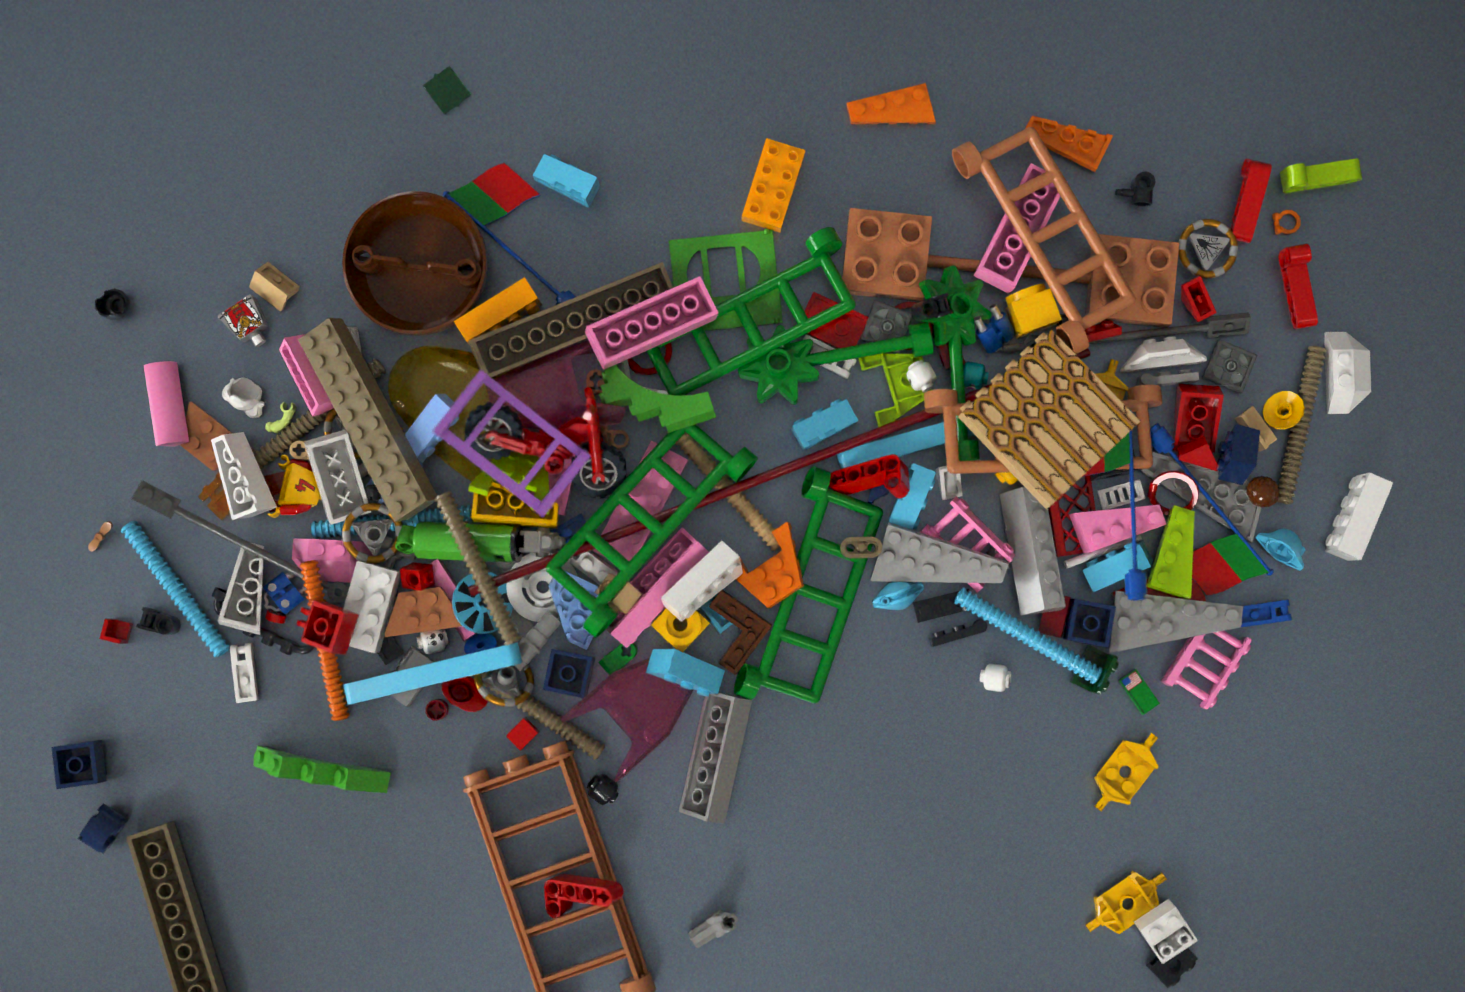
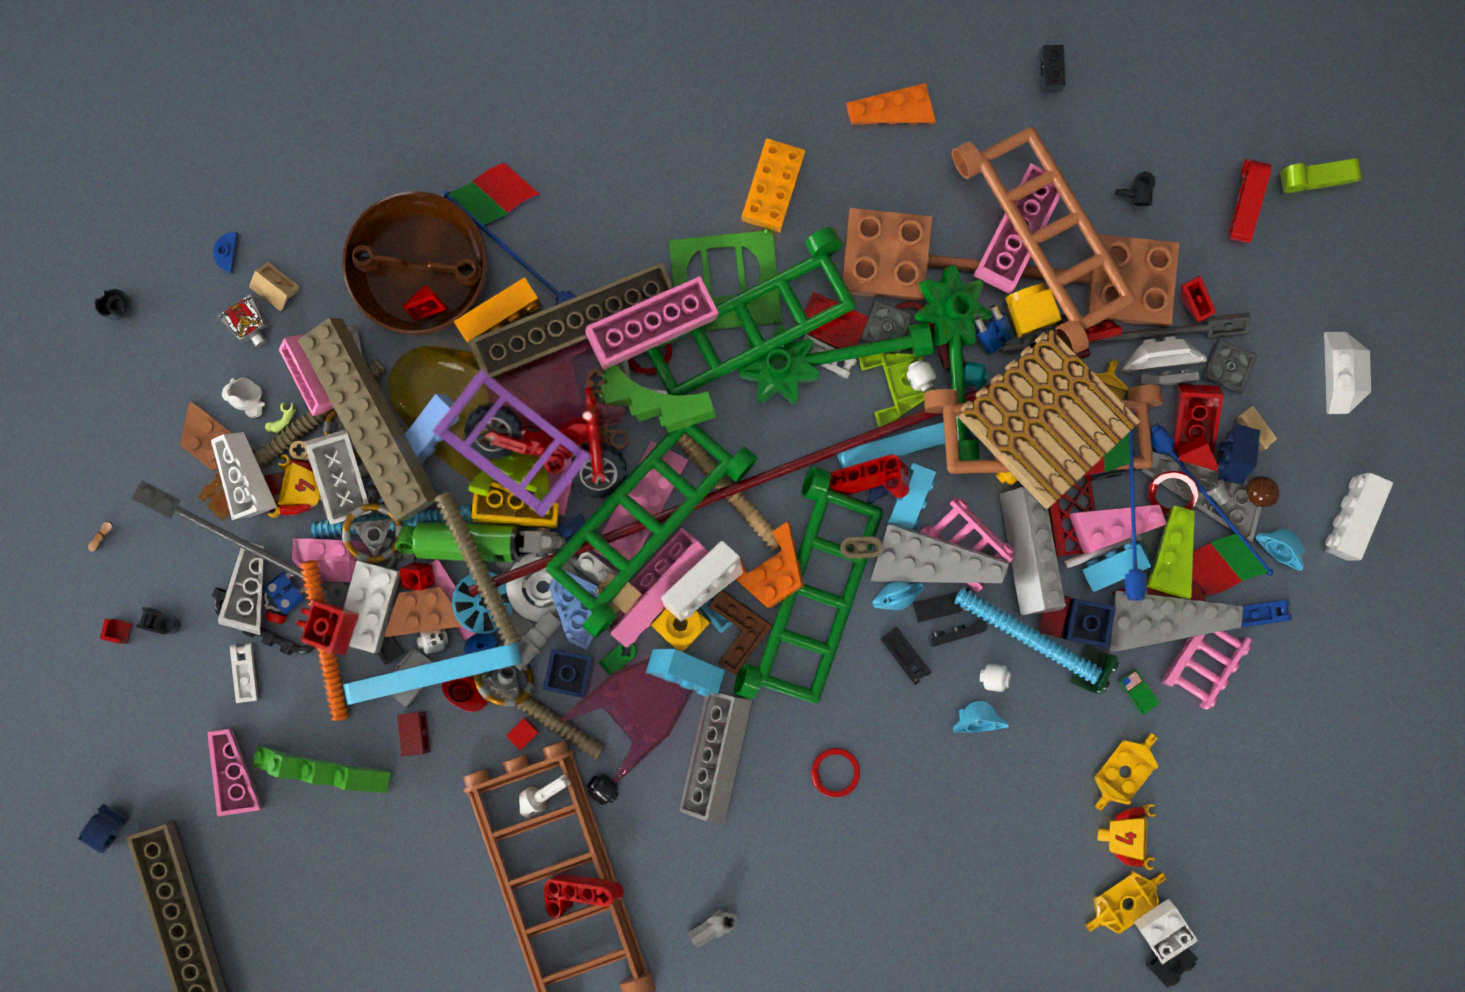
dark blue brick [51,740,107,789] -> none
medium azure piece [121,521,230,657] -> none
bright pink brick [144,361,189,447] -> none
clear green piece [423,66,471,115] -> none
dark red wheel [425,699,449,721] -> none
medium azure wedge [533,154,600,208] -> none
medium azure wedge [791,398,858,451] -> none
black piece [911,293,953,321] -> none
white slope [935,465,963,500] -> none
orange wing [1025,116,1113,172] -> none
white slope [1097,479,1145,510] -> none
piece [1178,219,1238,278] -> none
yellow dish [1263,391,1305,430] -> none
orange piece [1272,210,1301,235] -> none
dark tan piece [1277,346,1327,504] -> none
red beam [1279,243,1318,329] -> none
none -> bright pink wedge [207,728,263,816]
none -> blue plate [213,232,238,273]
none -> dark red hinge [397,711,431,757]
none -> red slope [403,285,447,322]
none -> white piece [519,775,570,819]
none -> red piece [810,748,860,798]
none -> black plate [880,626,931,685]
none -> medium azure hat [953,701,1009,732]
none -> black brick [1039,45,1066,93]
none -> yellow torso [1098,804,1156,870]
none -> light grey piece [1206,479,1232,505]

